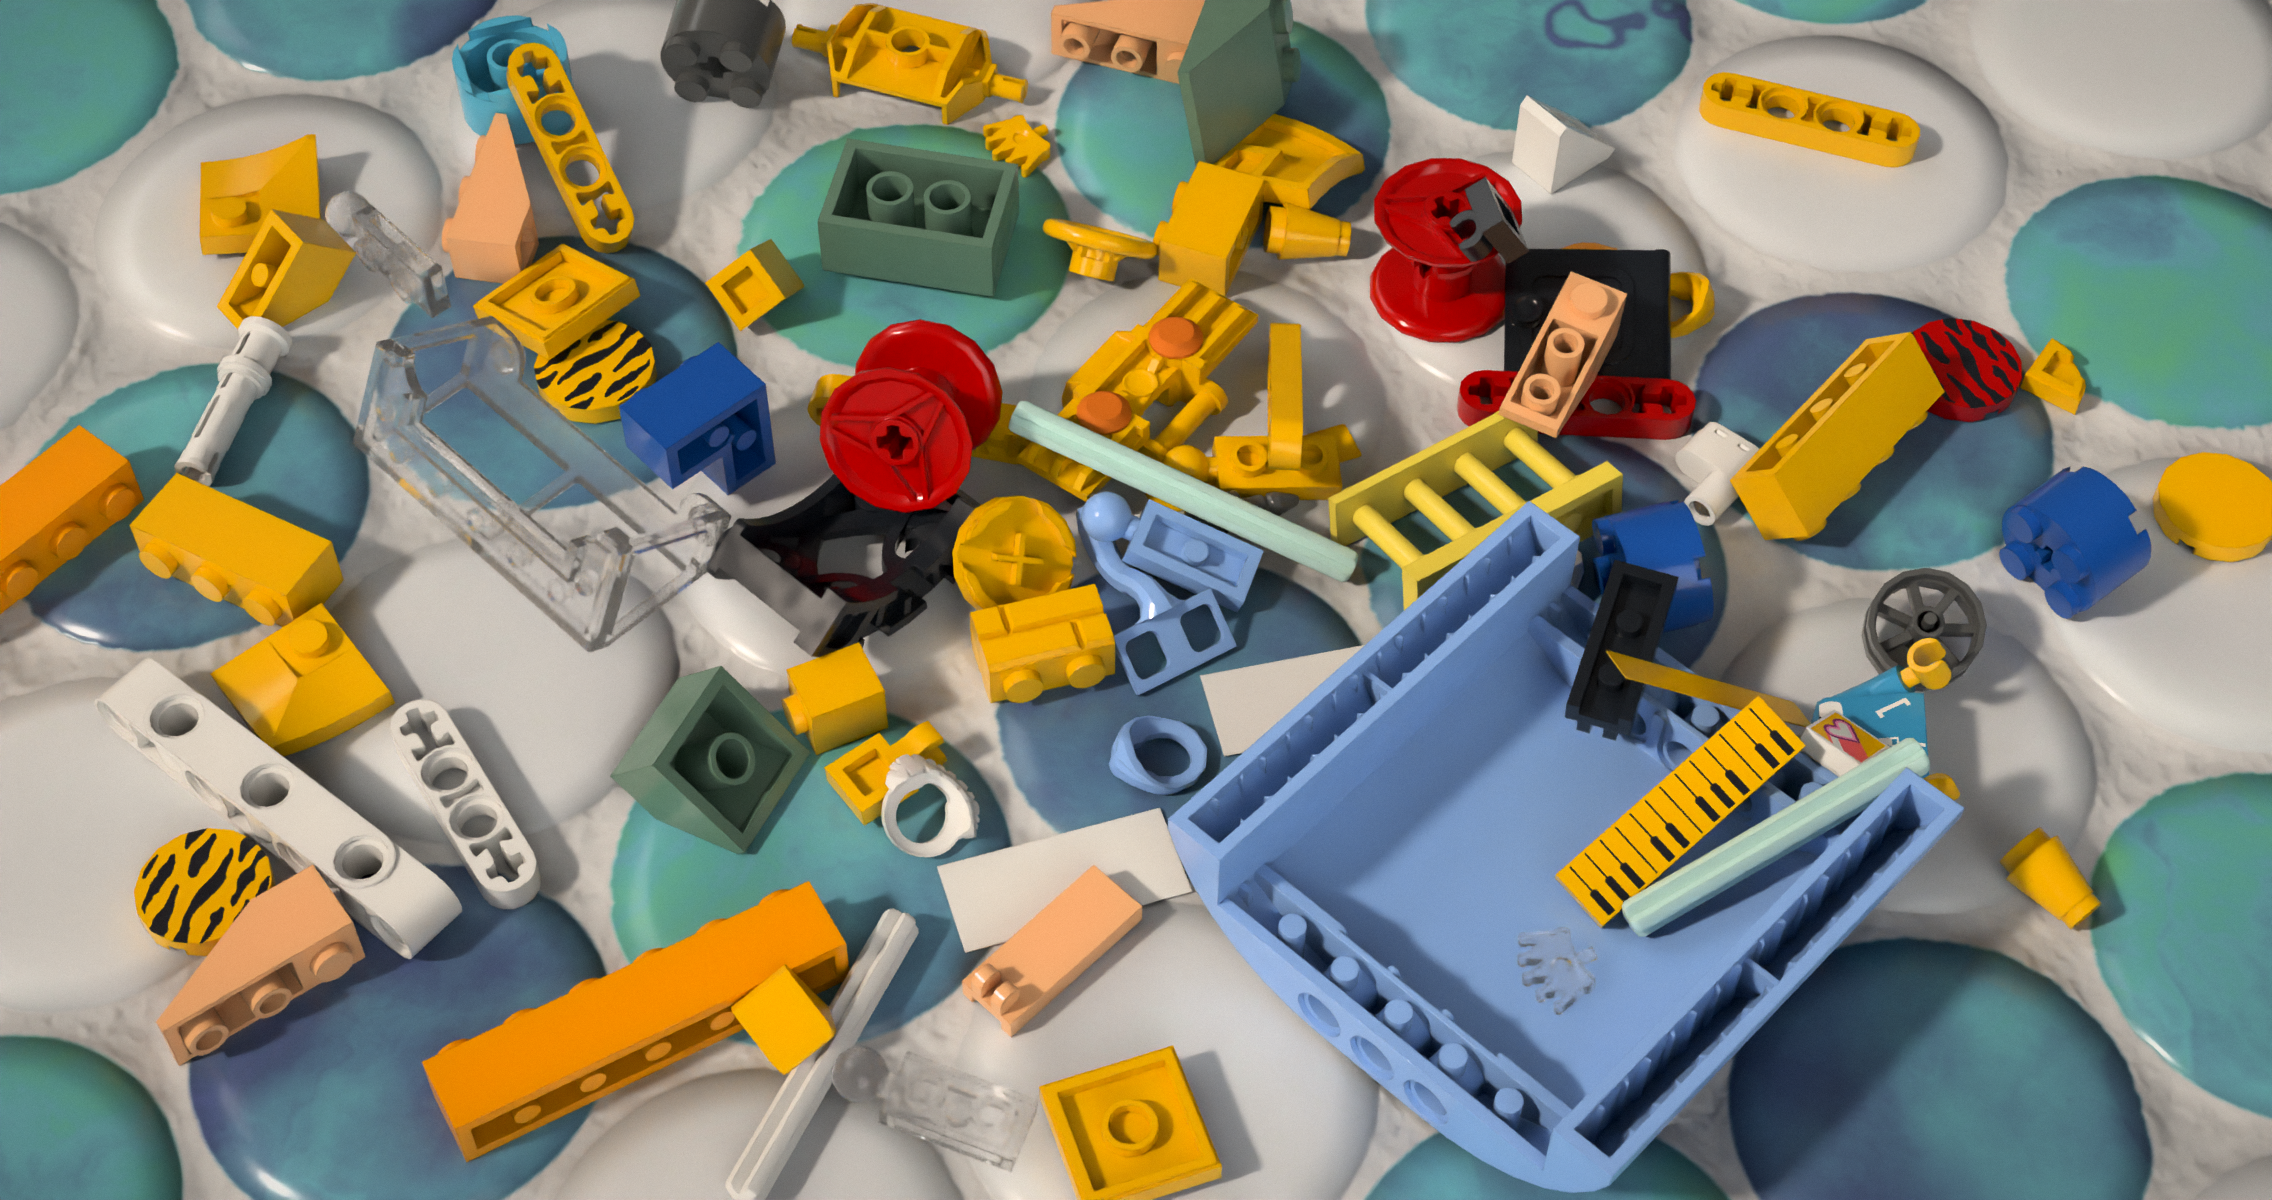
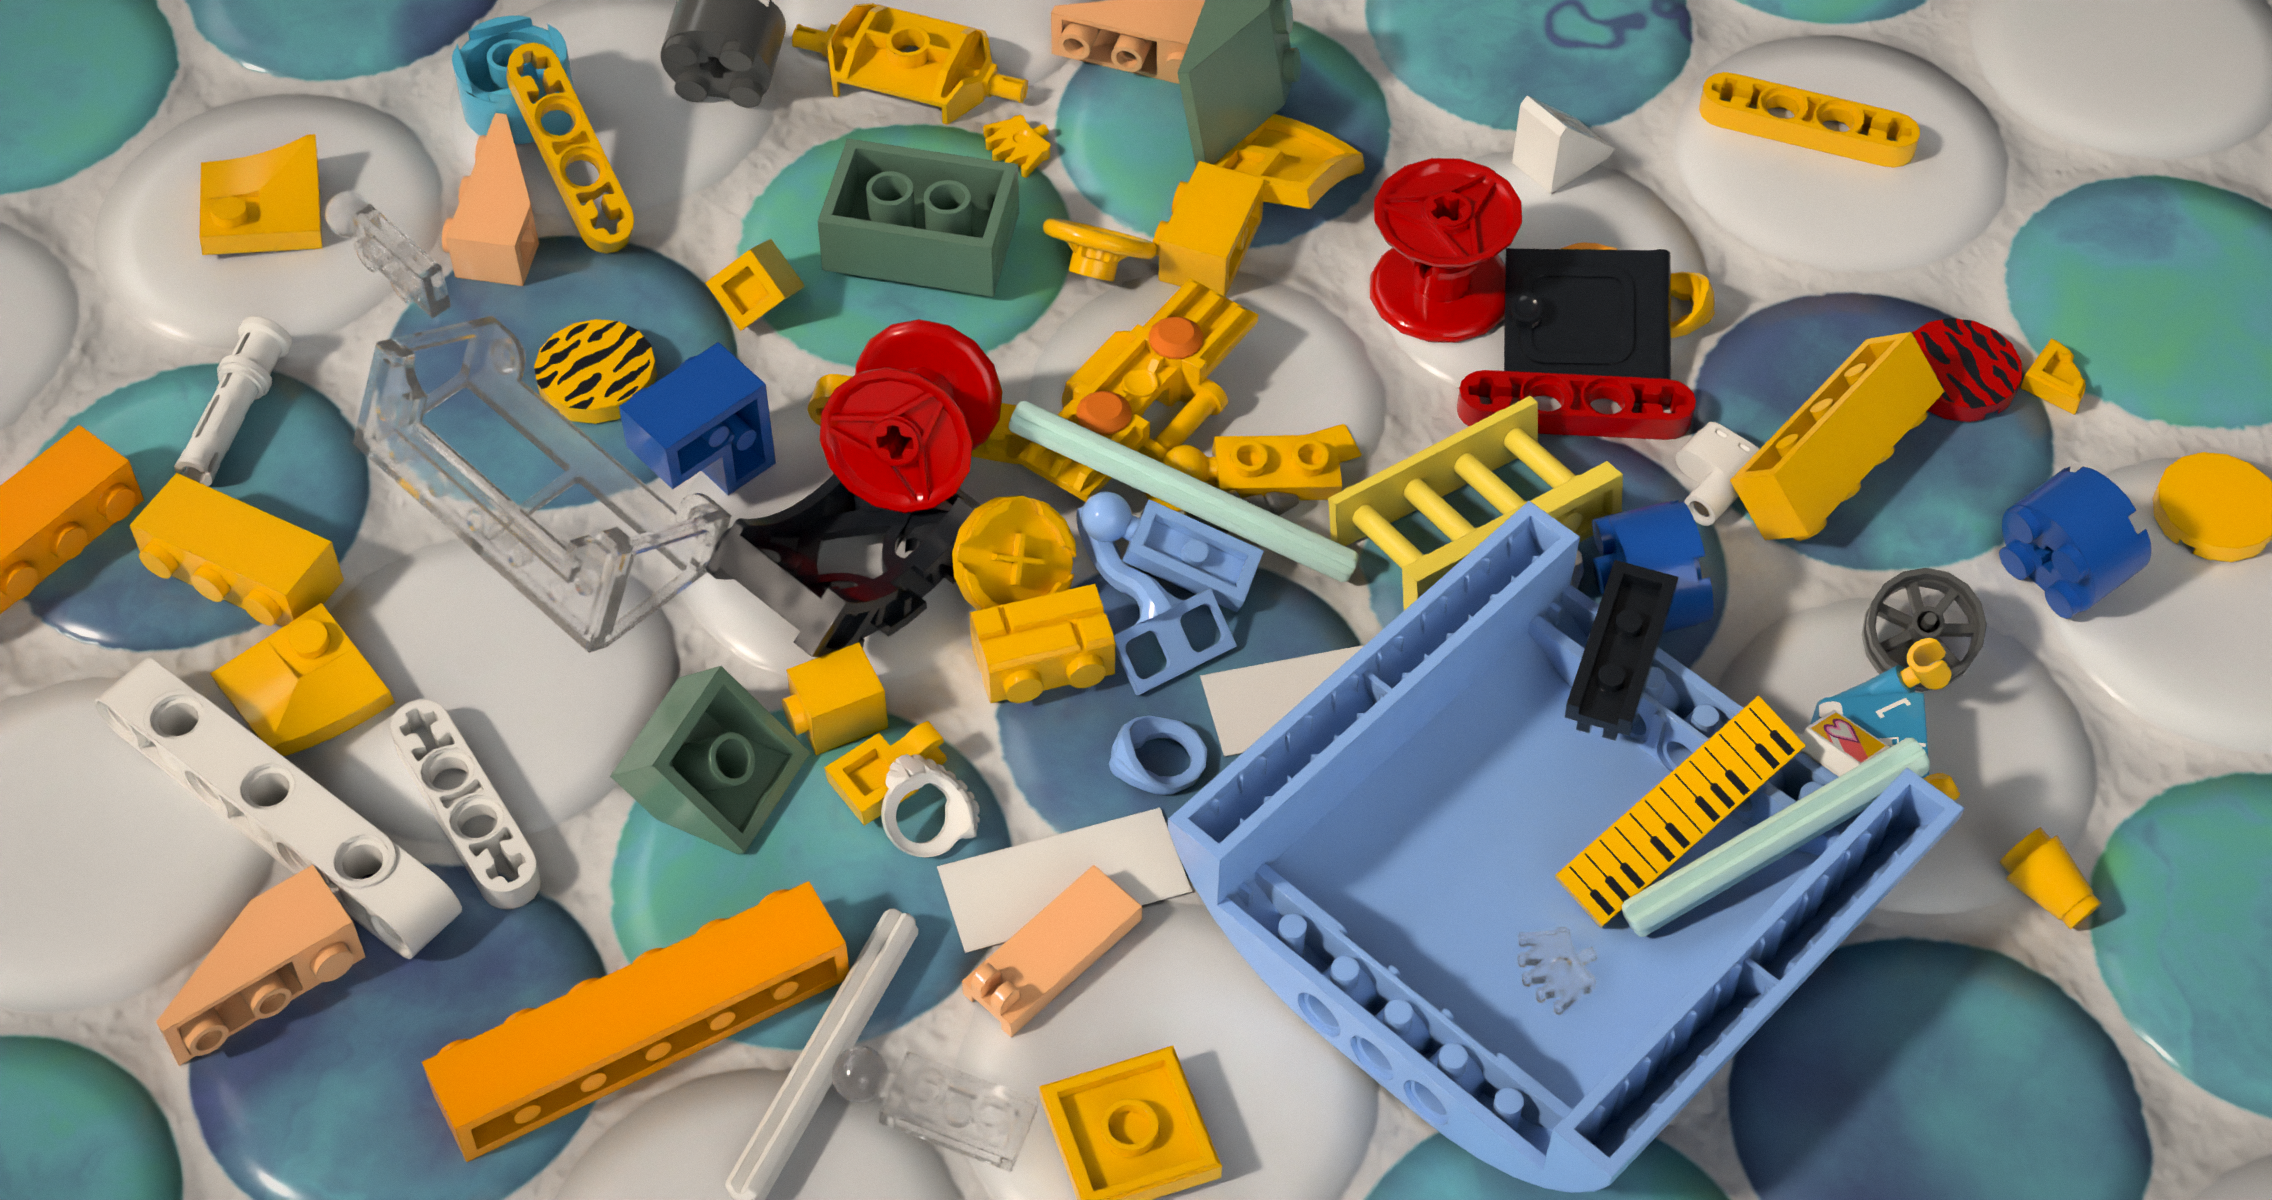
yellow tile [134,828,276,956] -> none
yellow slope [217,209,356,329] -> none
yellow tile [473,243,641,360] -> none
yellow slope [731,964,836,1075] -> none
yellow cone [1263,202,1351,260] -> none
yellow beam [1267,322,1303,471] -> none
black tile [1449,177,1529,264] -> none
light nougat slope [1498,272,1627,438] -> none
yellow sticker [1606,650,1811,727] -> none

